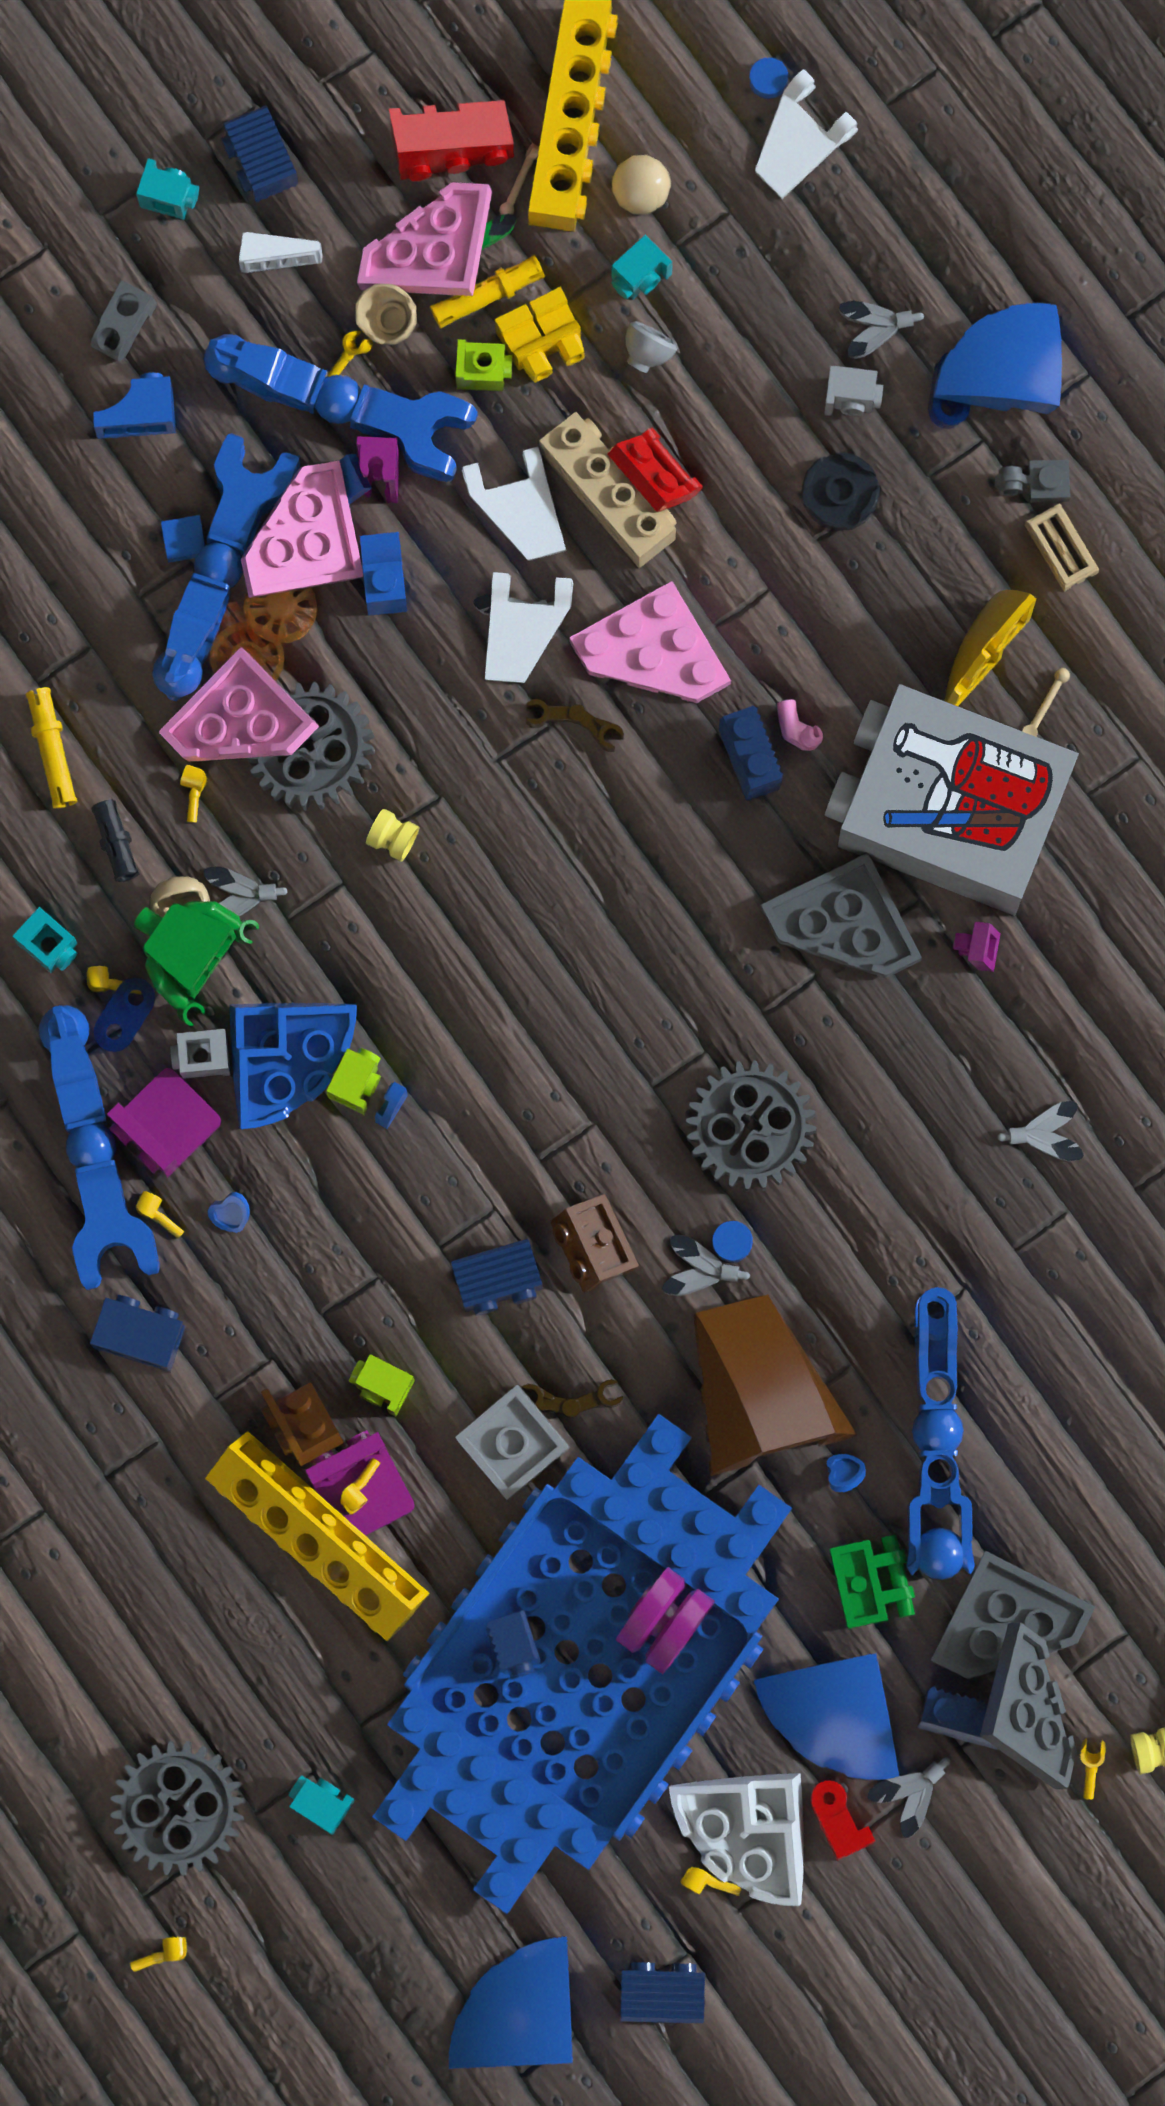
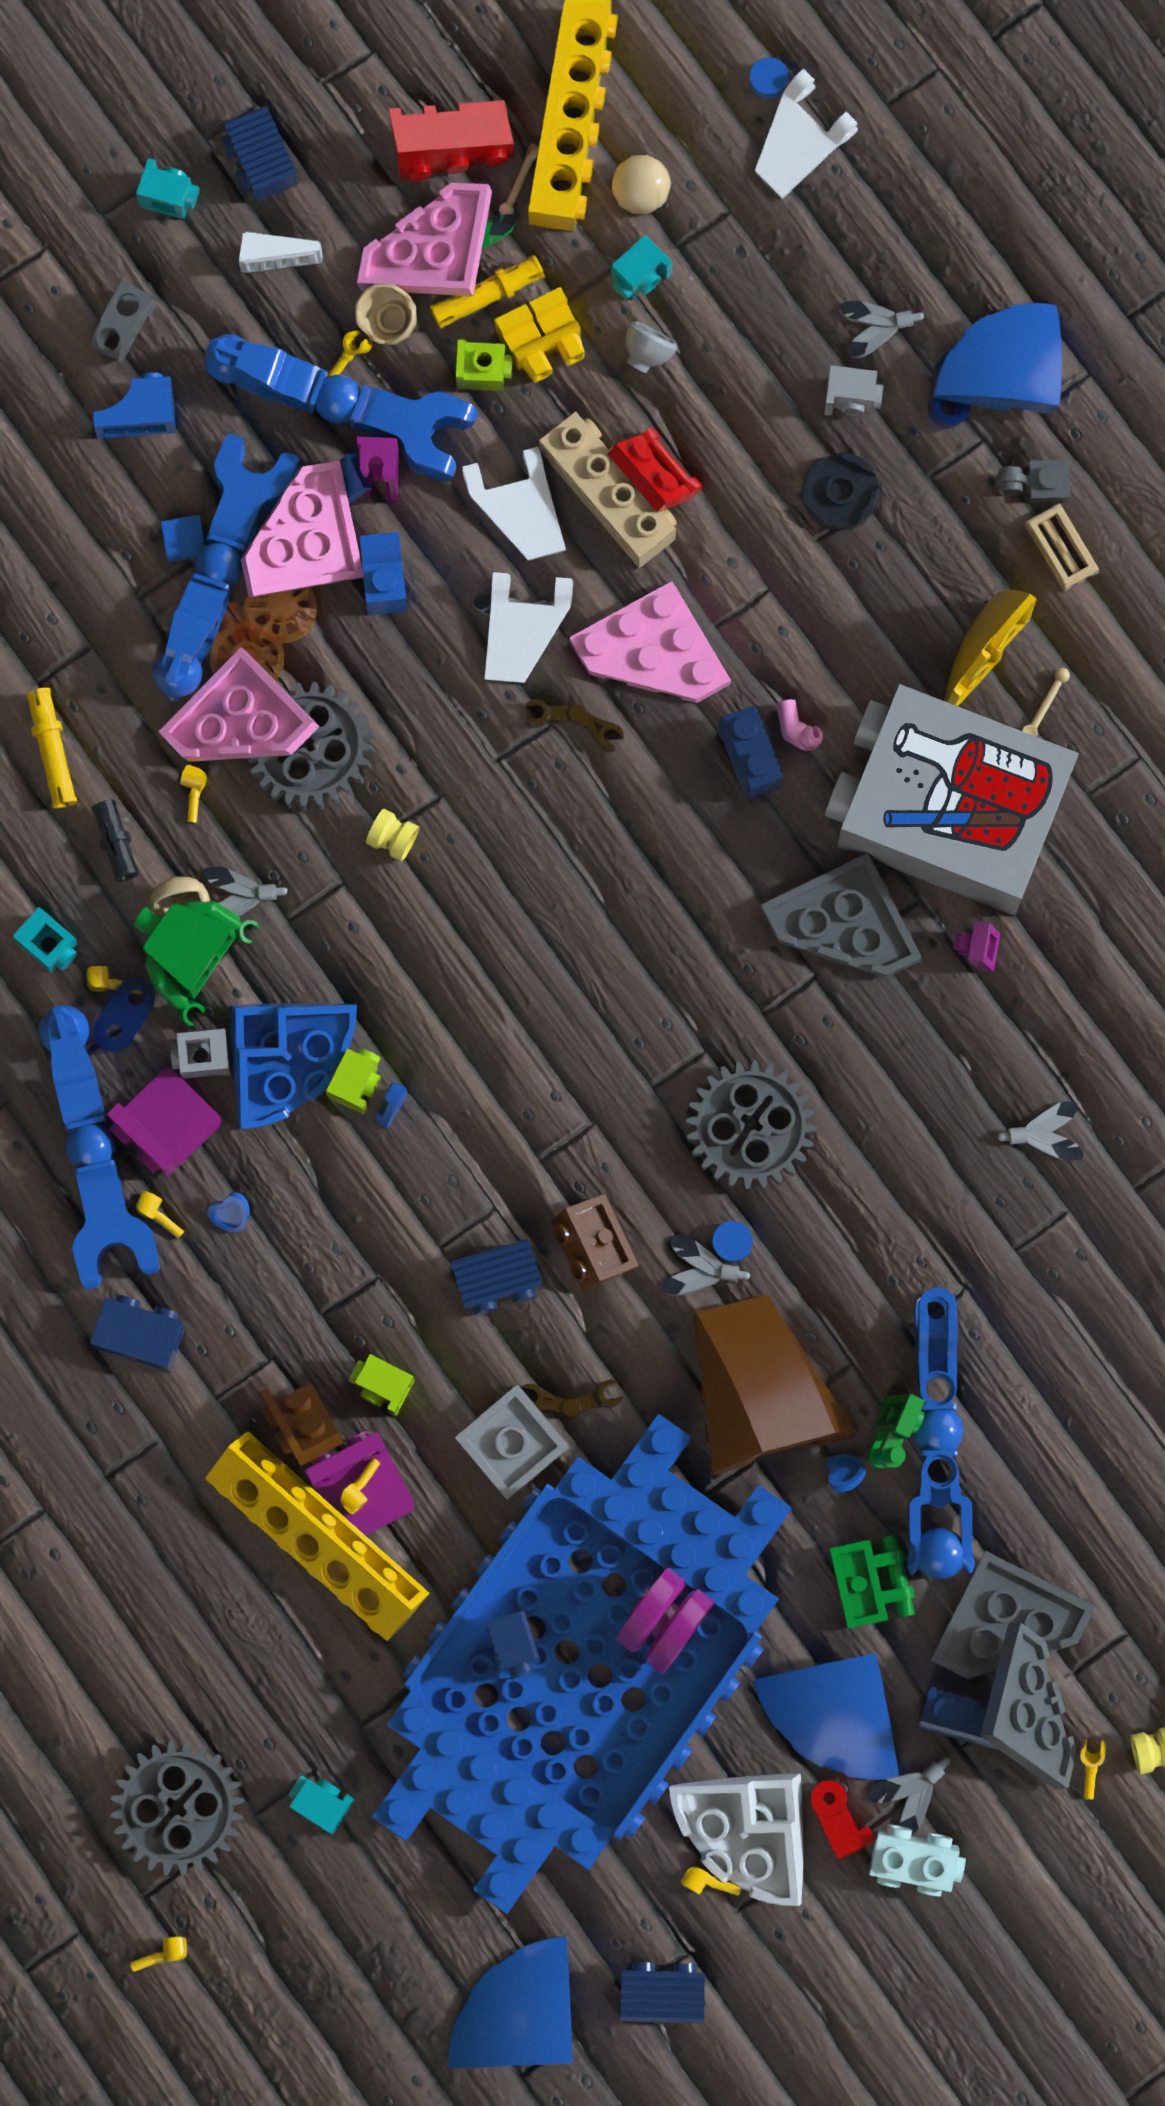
none -> green plate [866,1394,925,1469]
none -> light aqua brick [869,1825,966,1896]

